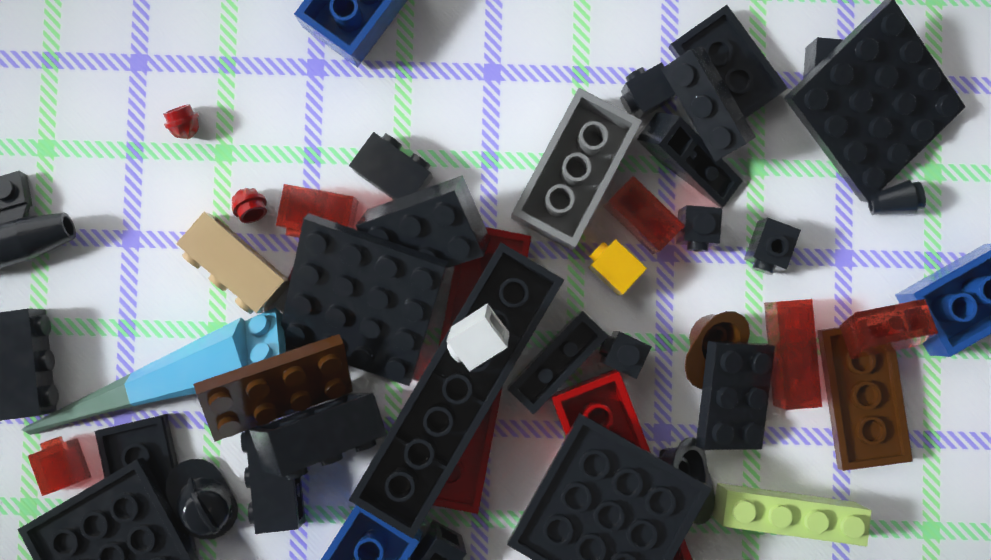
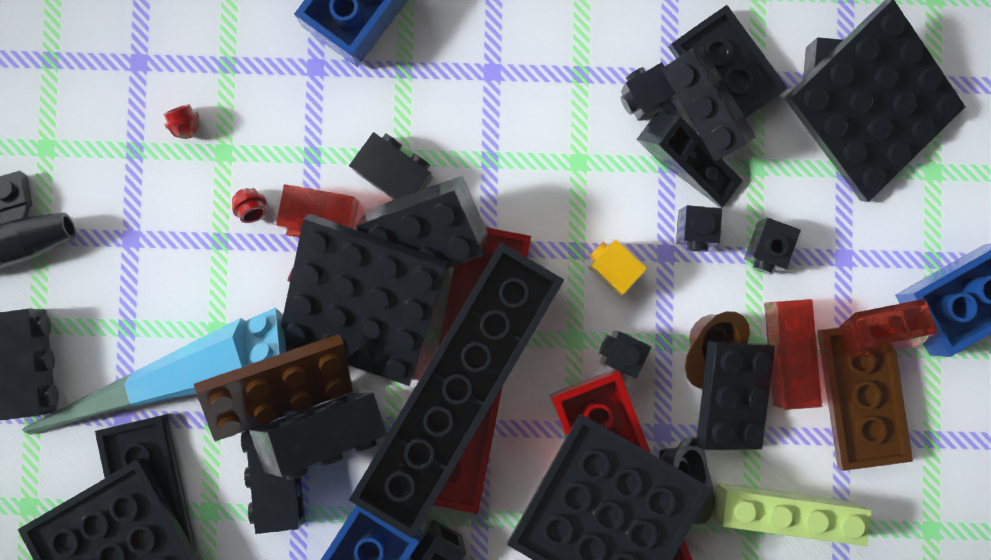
clear red brick [28,436,92,496] -> none
black piece [165,459,238,540] -> none
tan brick [176,212,290,314] -> none
white brick [447,303,509,371] -> none
black brick [507,311,609,415] -> none
light grey brick [511,88,642,251] -> none
clear red brick [603,176,685,255] -> none
black cone [867,180,926,215] -> none

